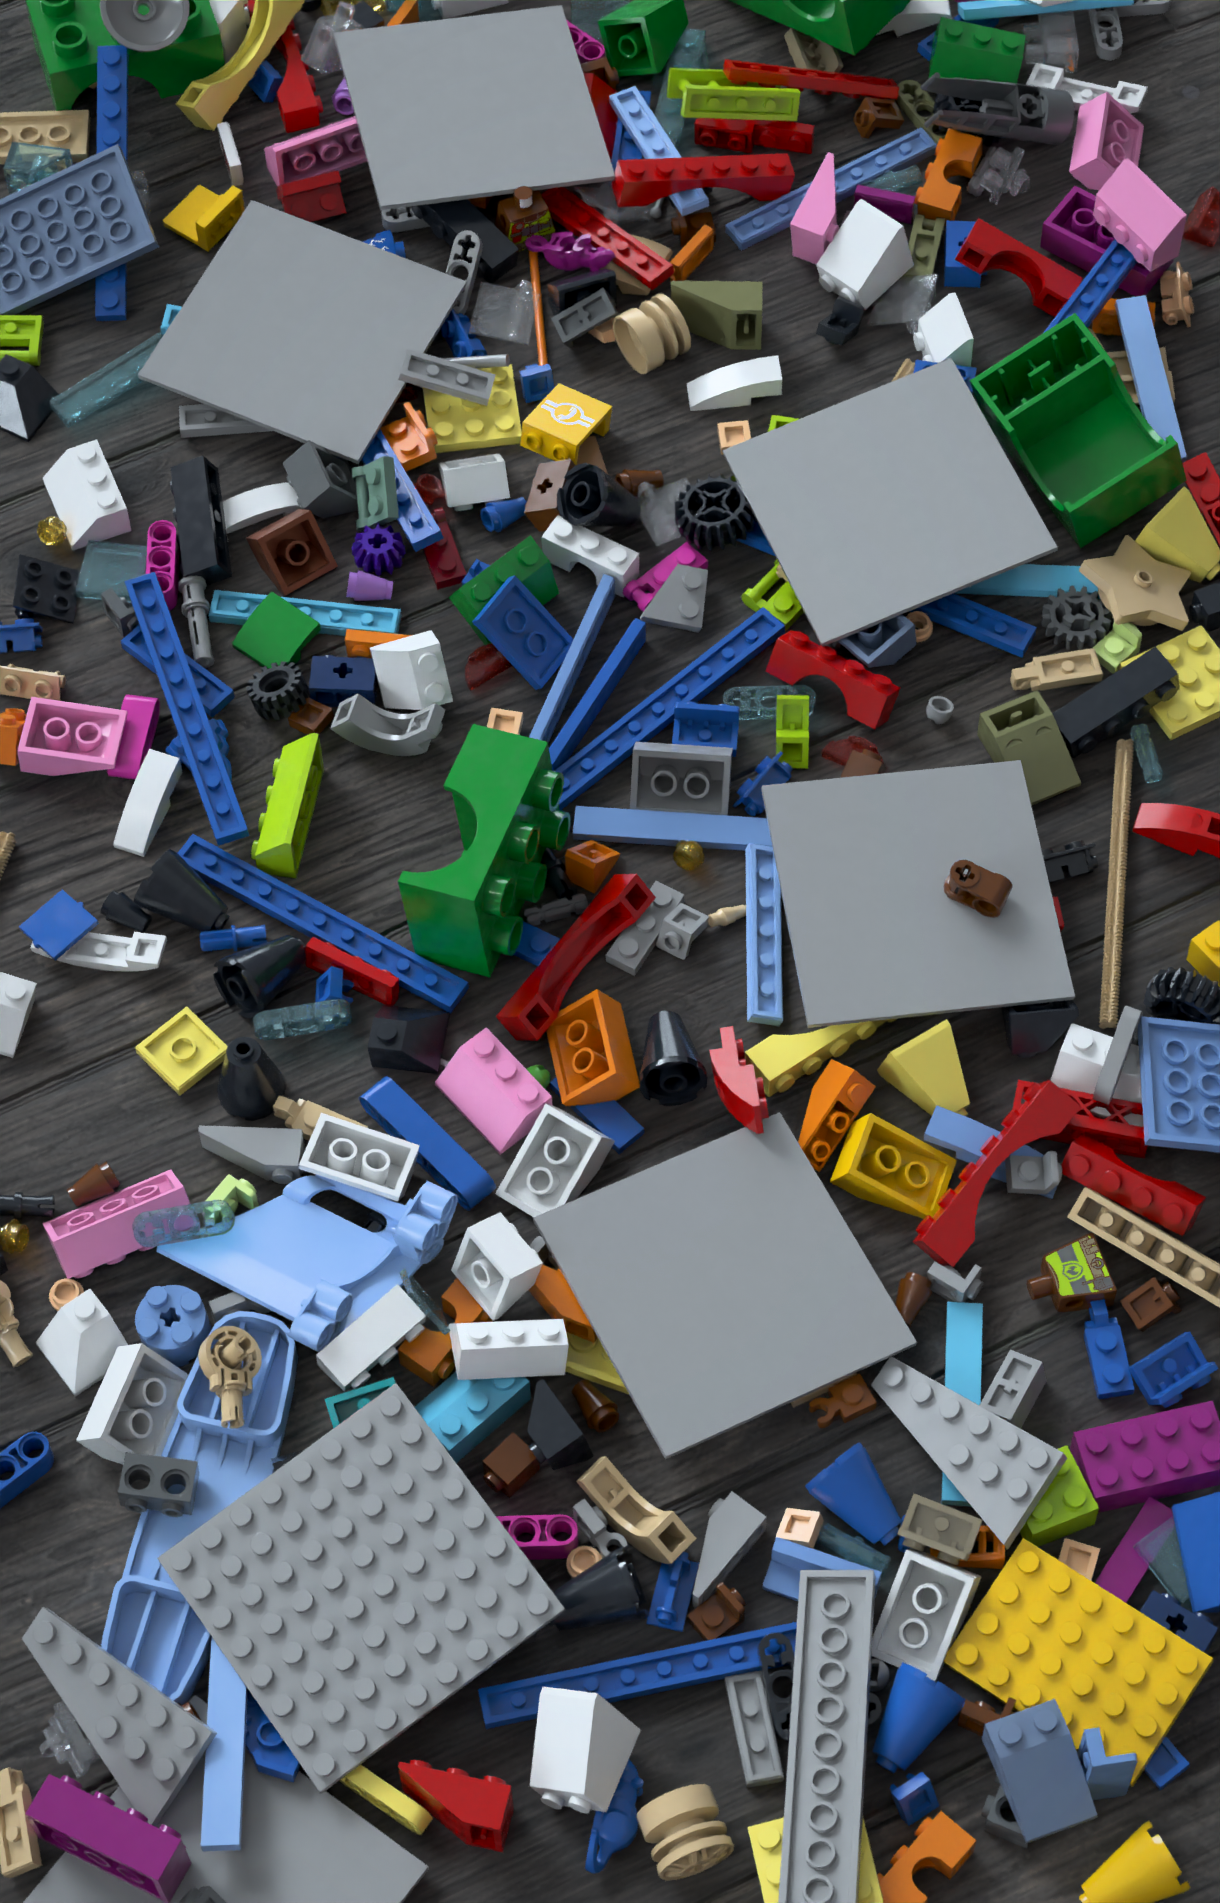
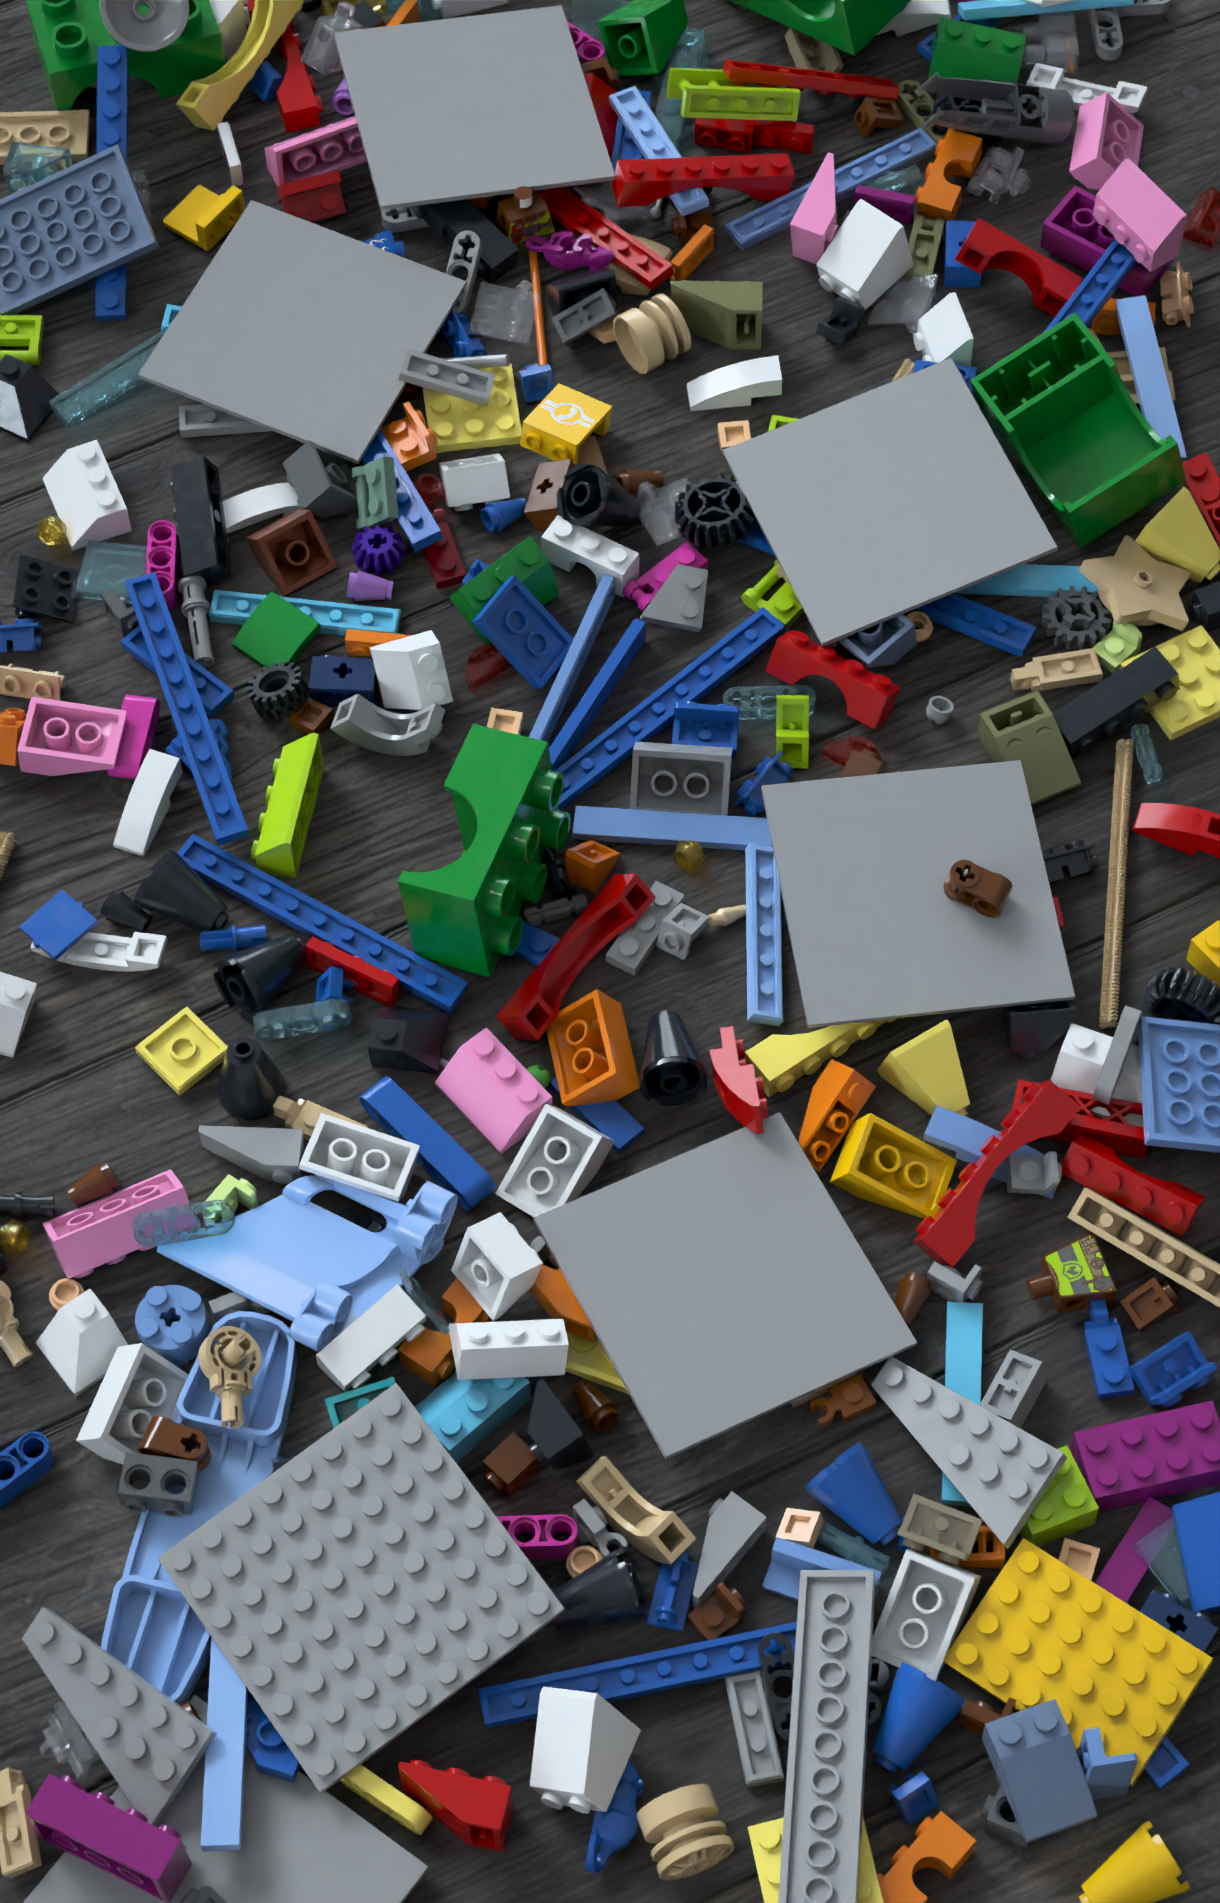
none -> reddish brown piece [138,1416,211,1471]

